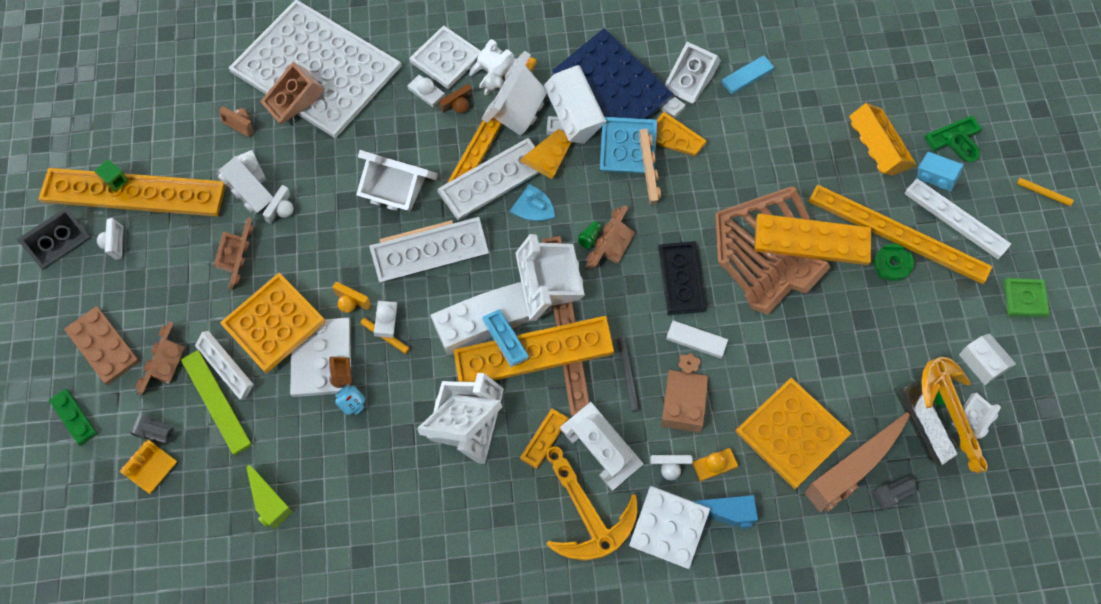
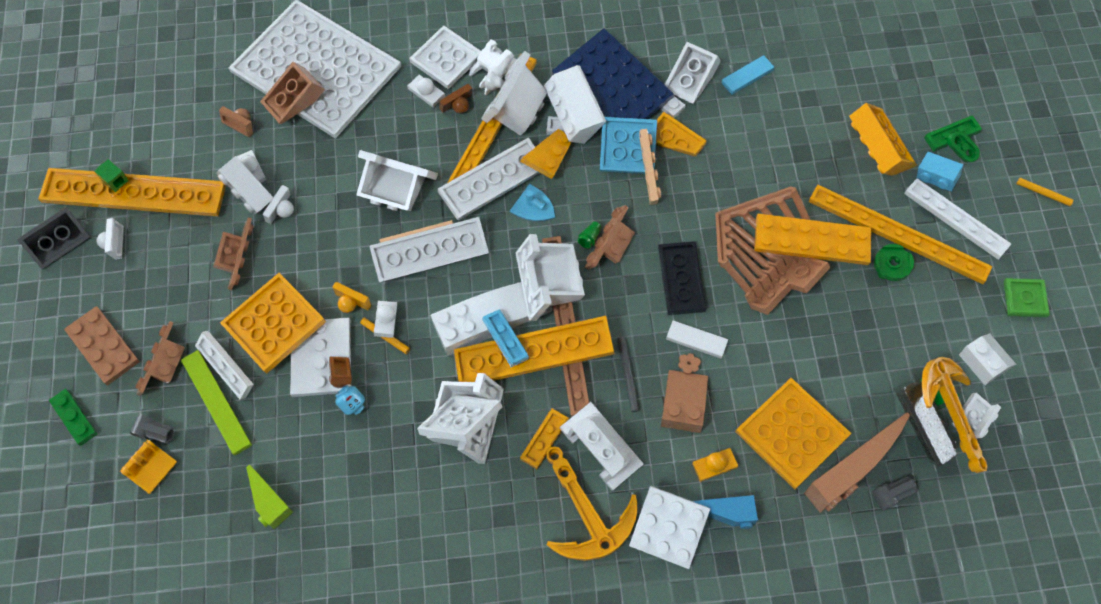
white tile [650,455,692,481] -> none

